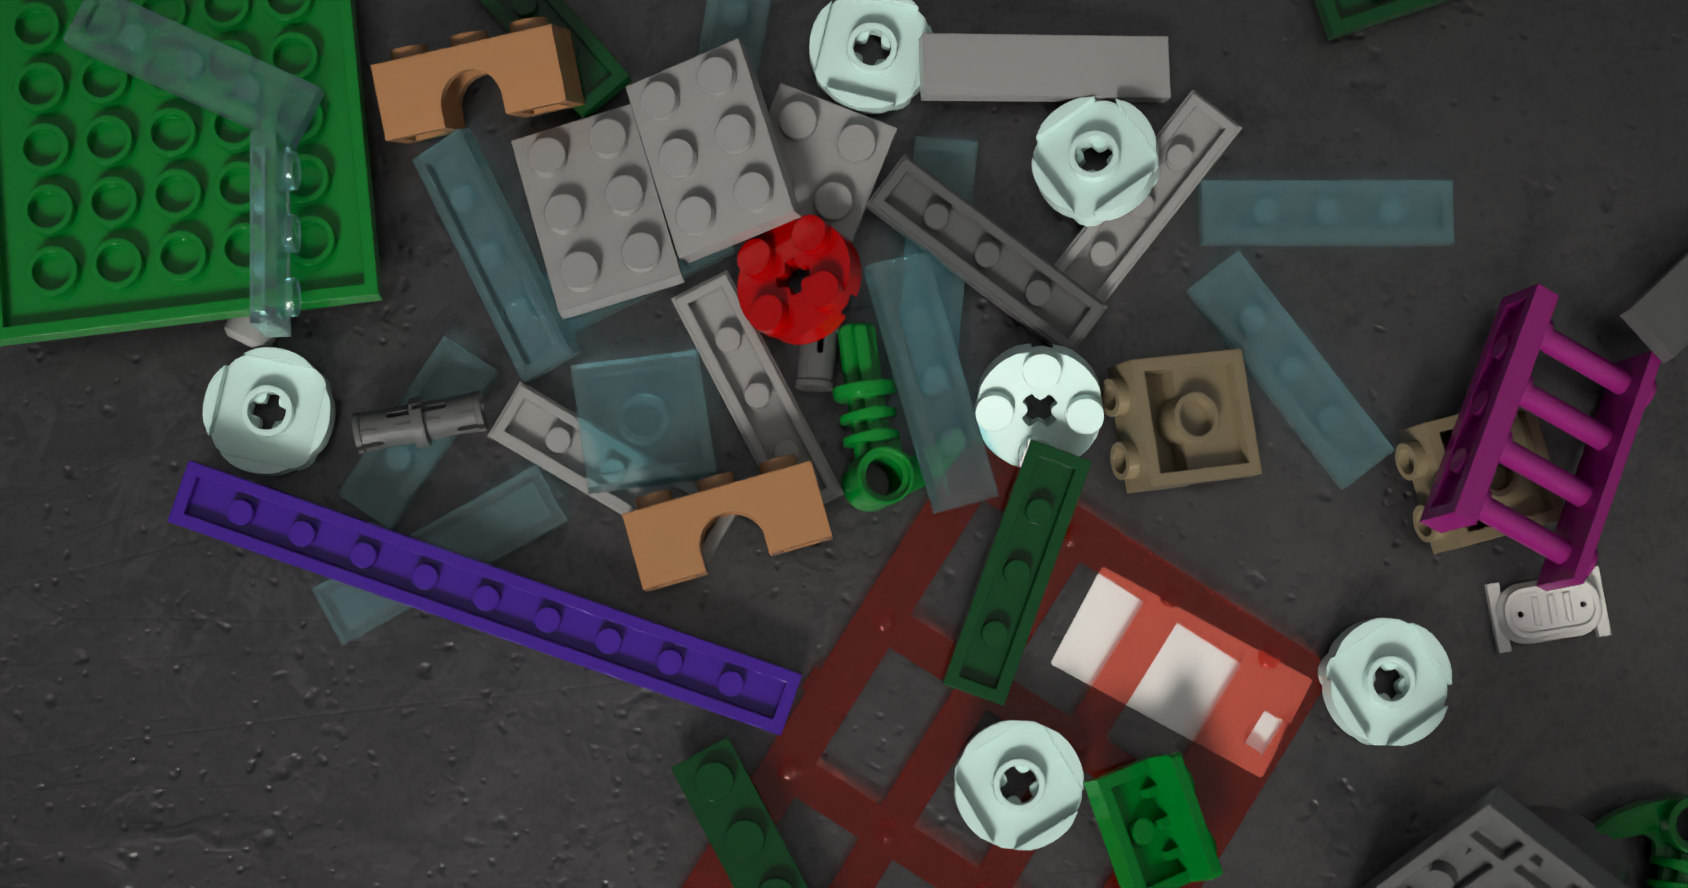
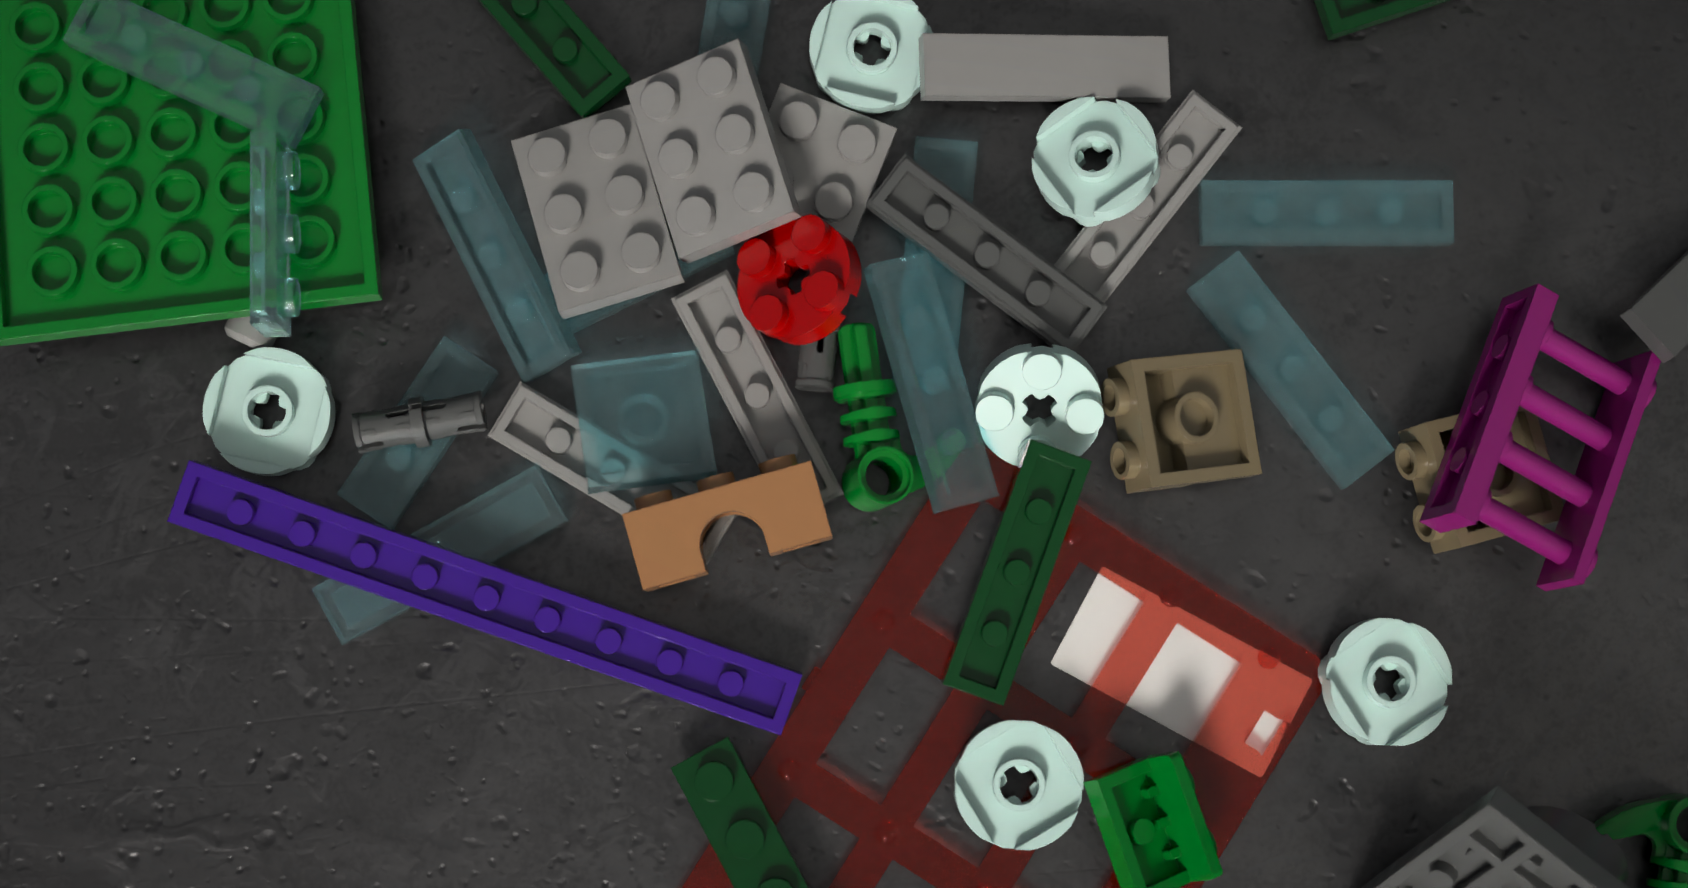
medium nougat arch [370,17,585,144] -> none
white piece [1484,566,1612,653] -> none

